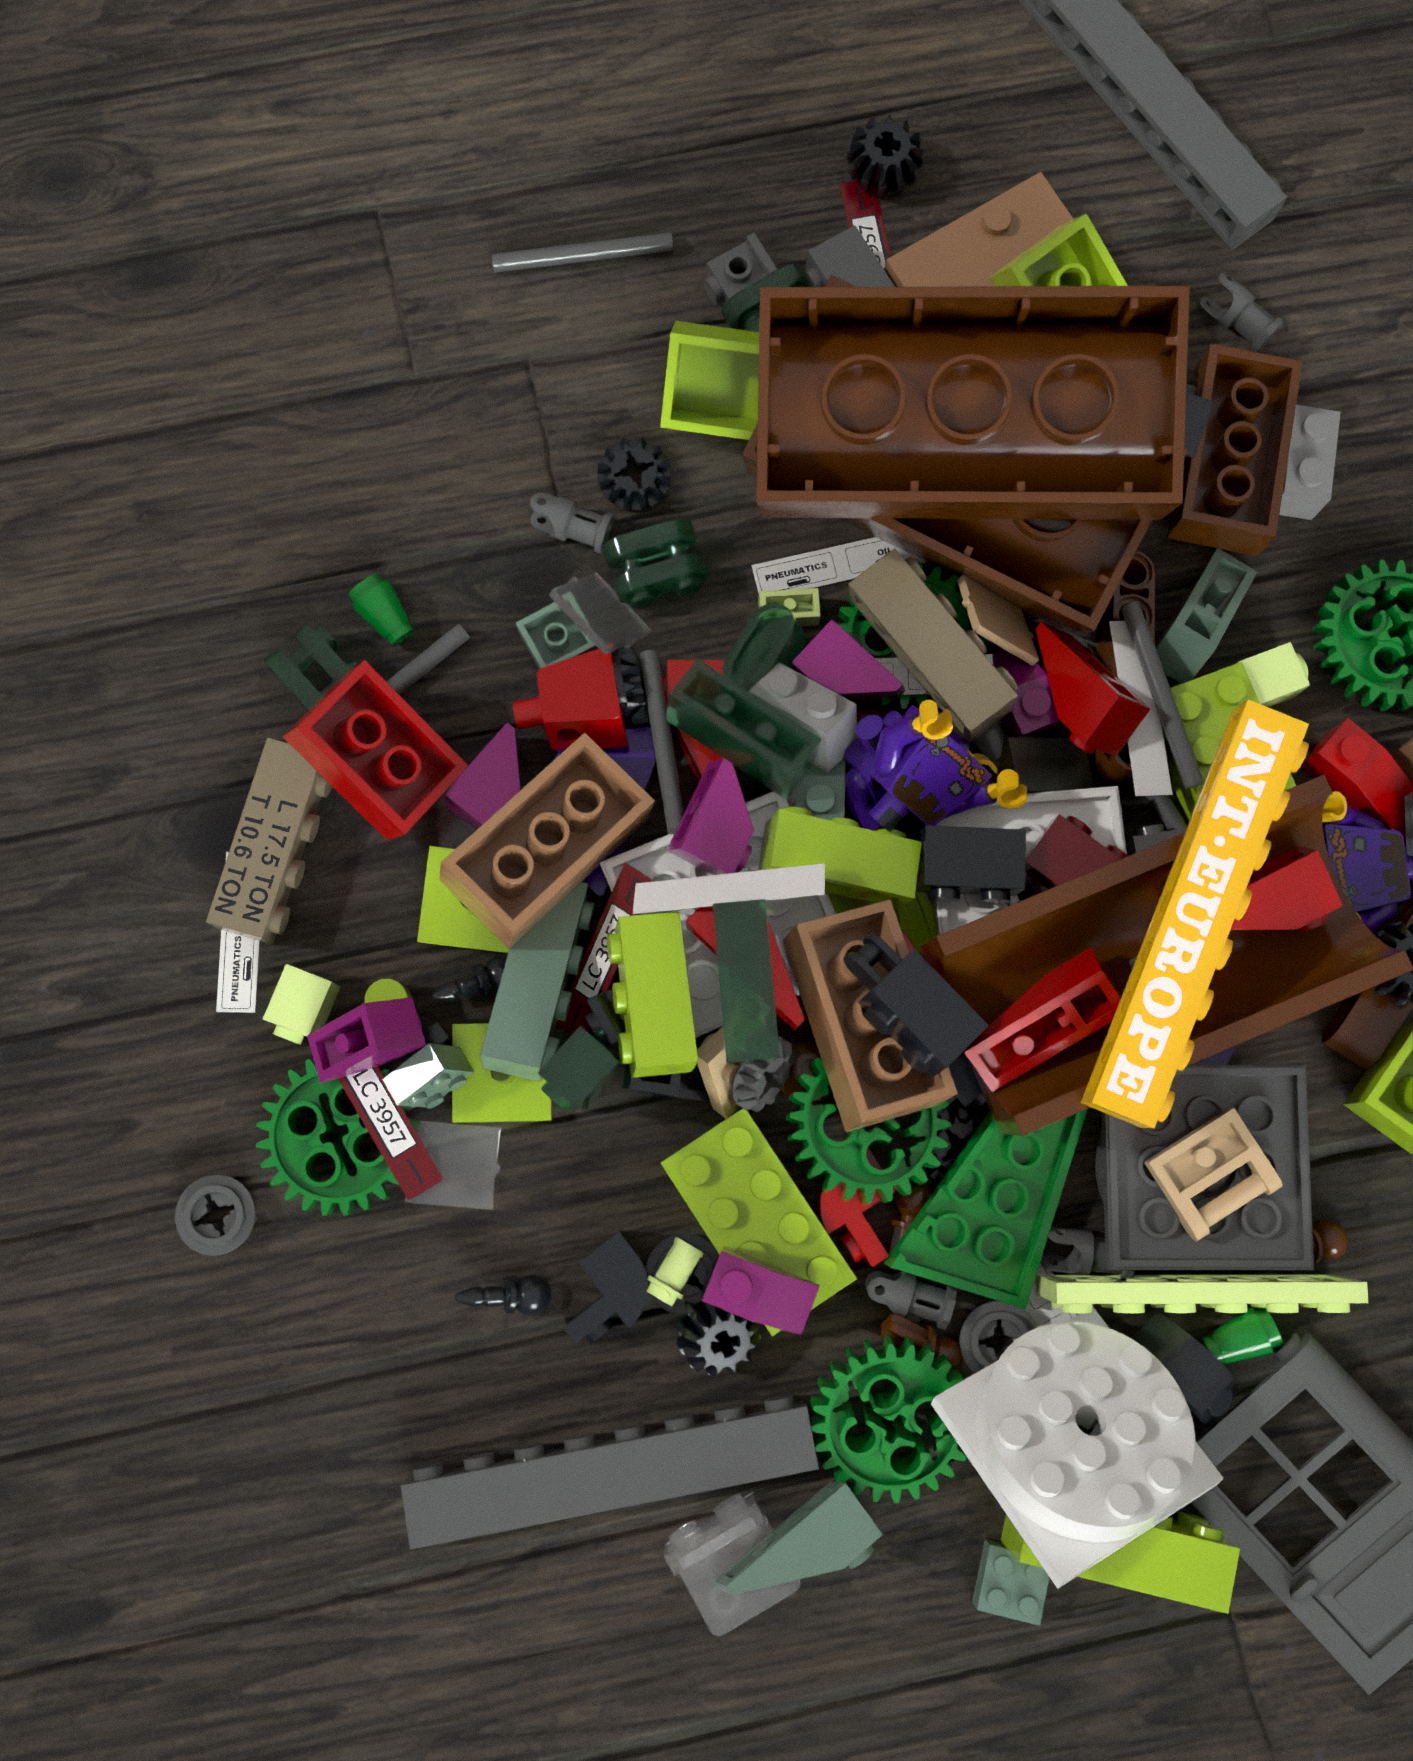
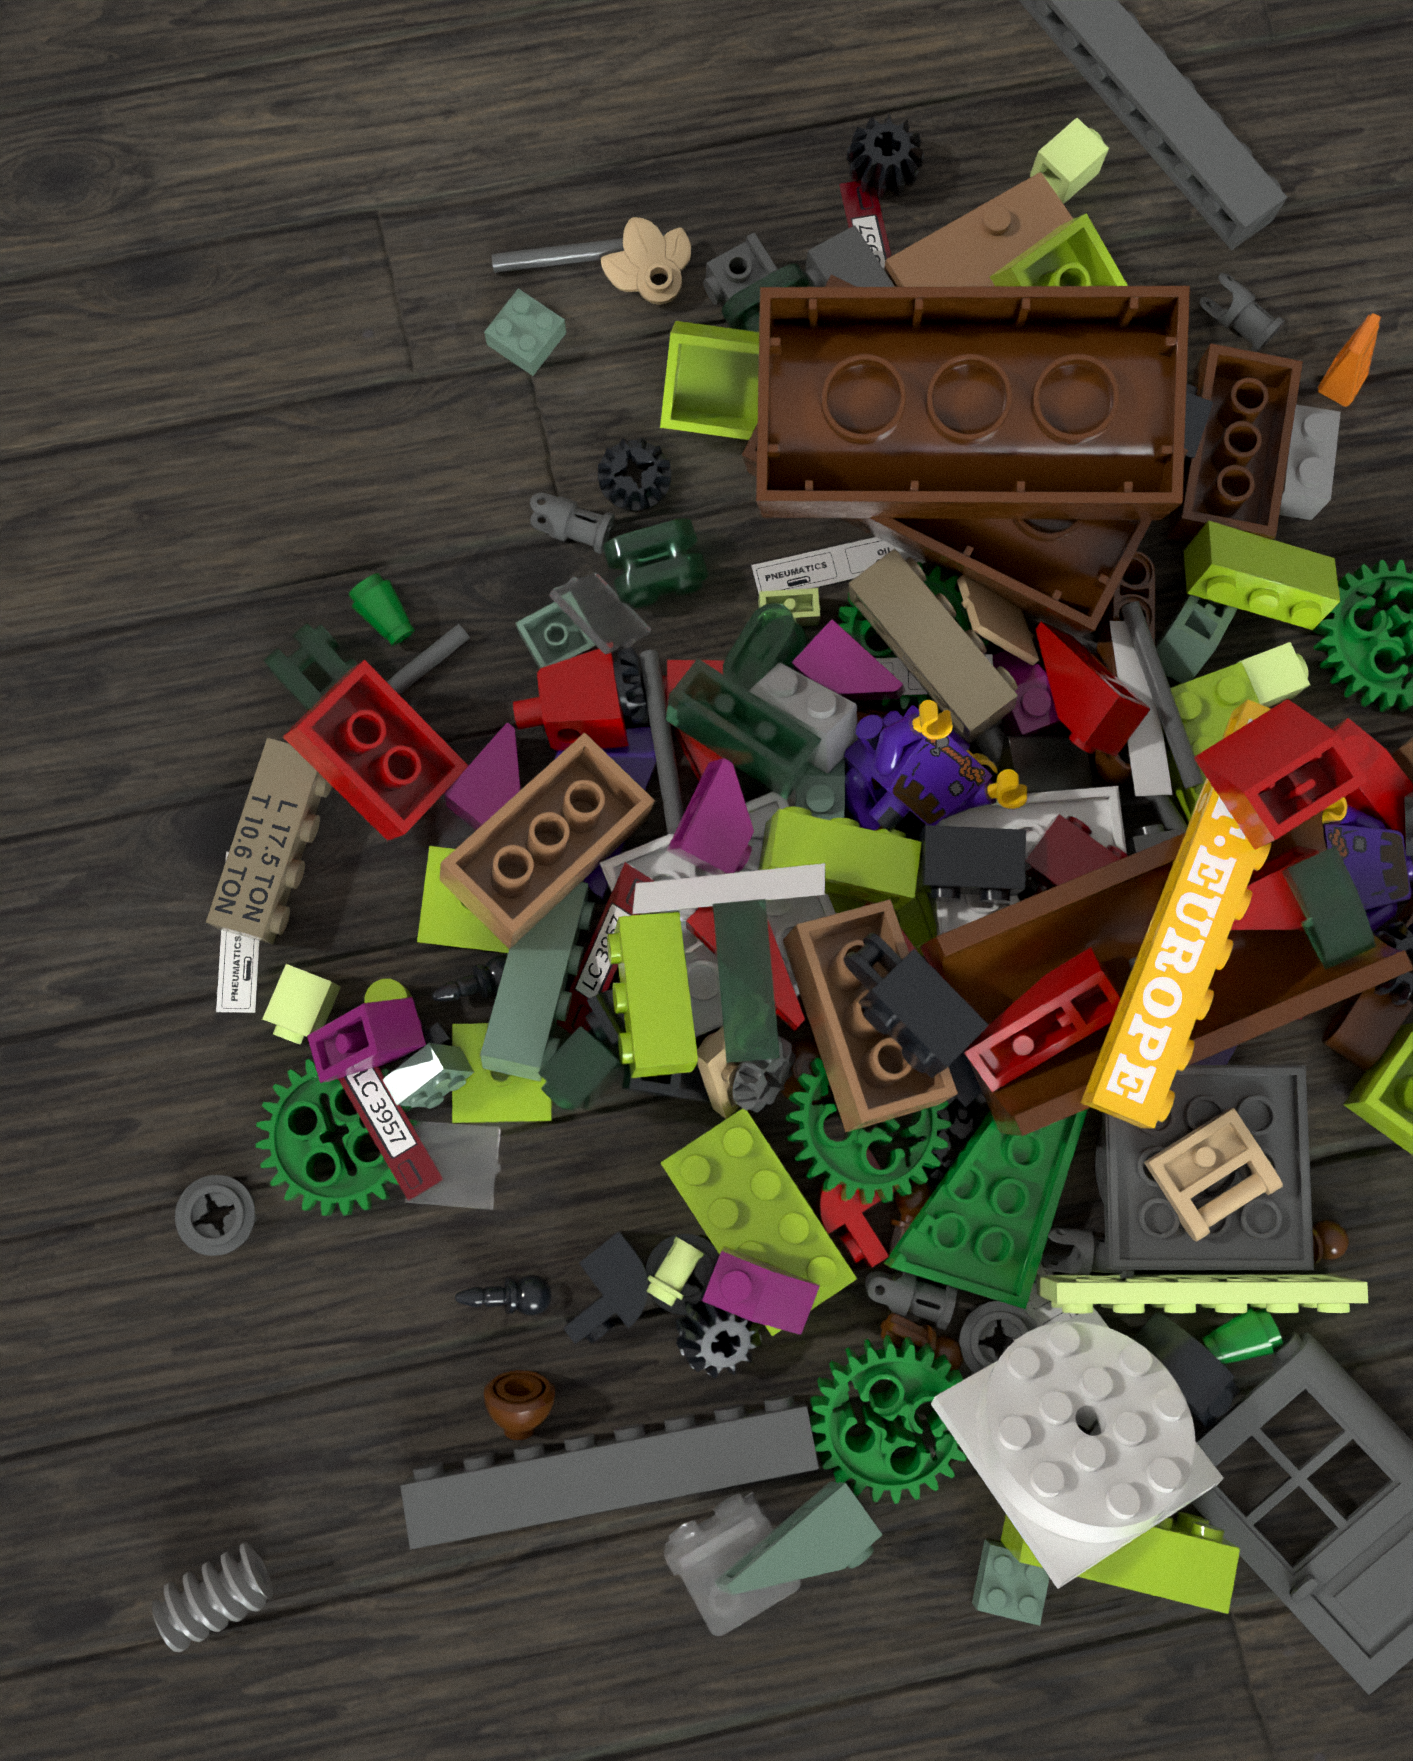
none -> light grey piece [152,1541,274,1652]
none -> reddish brown brick [483,1370,555,1440]
none -> sand green piece [484,288,566,376]
none -> tan plate [601,217,691,305]
none -> yellowish green brick [1030,118,1109,204]
none -> lime brick [1184,520,1340,630]
none -> red slope [1194,699,1370,850]
none -> clear green slope [1282,846,1376,970]
none -> orange slope [1318,313,1381,407]

